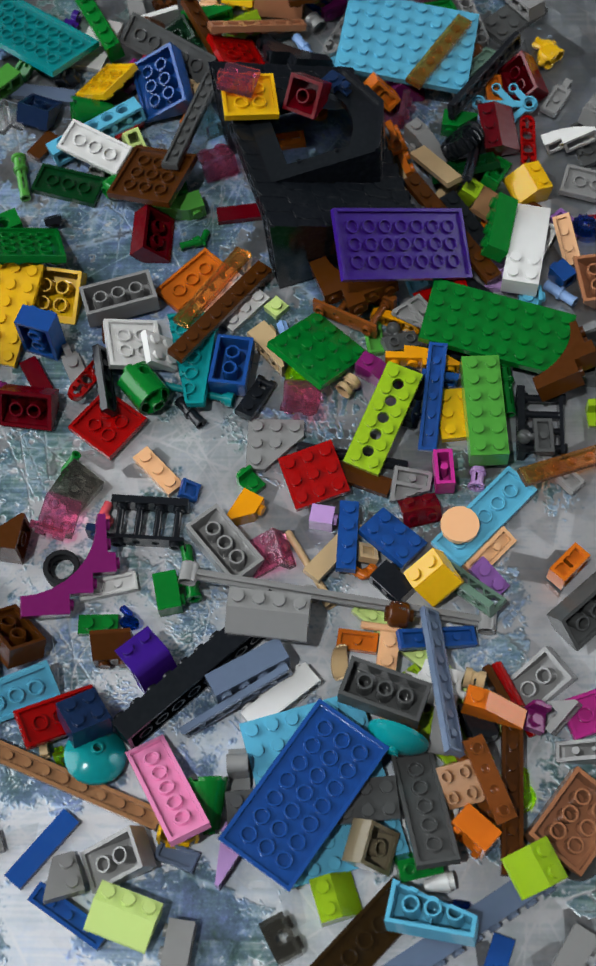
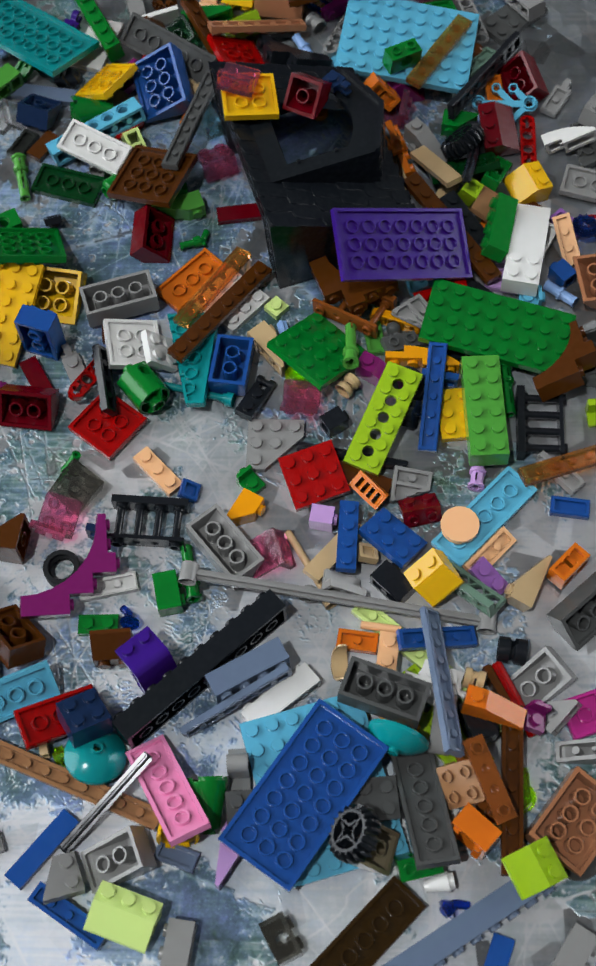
coral arm [98,501,114,527] -> none
black pin [175,396,206,429] -> none
light grey slope [225,586,312,643] -> none
orange tile [276,130,306,150] -> none
lime slope [309,871,362,927] -> none
orange arm [350,563,378,580] -> none
reddish brown head [384,601,414,628] -> none
medium azure wedge [384,878,479,947] -> none
dark pink brick [432,448,456,494] -> none
dark grey plate [517,418,555,455] -> none
yellow animal [532,37,564,70] -> none
none -> pearl dark grey tile [6,128,40,161]
none -> axle [59,752,153,853]
none -> black brick [319,406,350,439]
none -> light grey panel [321,568,366,596]
none -> black gear [328,803,382,865]
none -> bright green pin [343,323,359,370]
none -> orange slope [348,470,390,510]
none -> green brick [382,38,422,75]
none -> black wheel [496,636,528,666]
none -> tan slope [504,555,553,612]
none -> blue tile [549,495,591,520]

